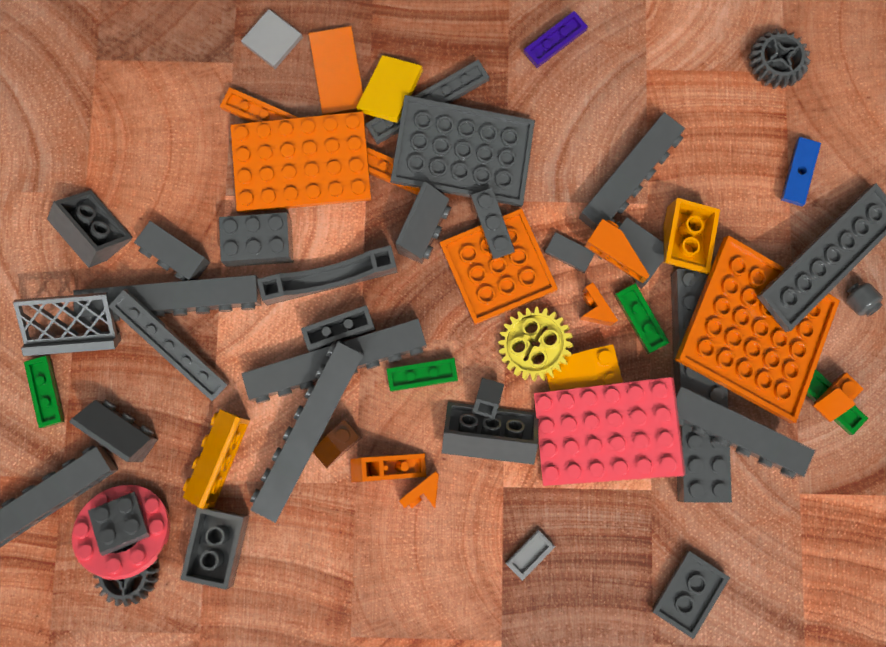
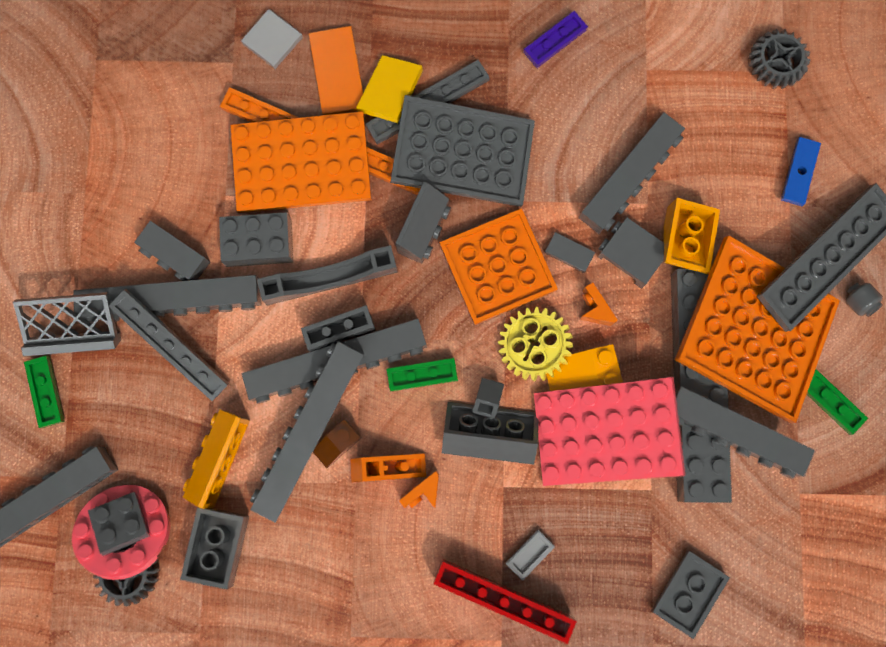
dark grey slope [47,190,132,268] -> none
dark grey slope [70,399,158,462] -> none
dark grey plate [470,188,515,260] -> none
orange slope [584,219,649,284] -> none
green plate [614,283,670,354] -> none
orange slope [812,372,864,422] -> none
none -> red brick [433,559,577,645]

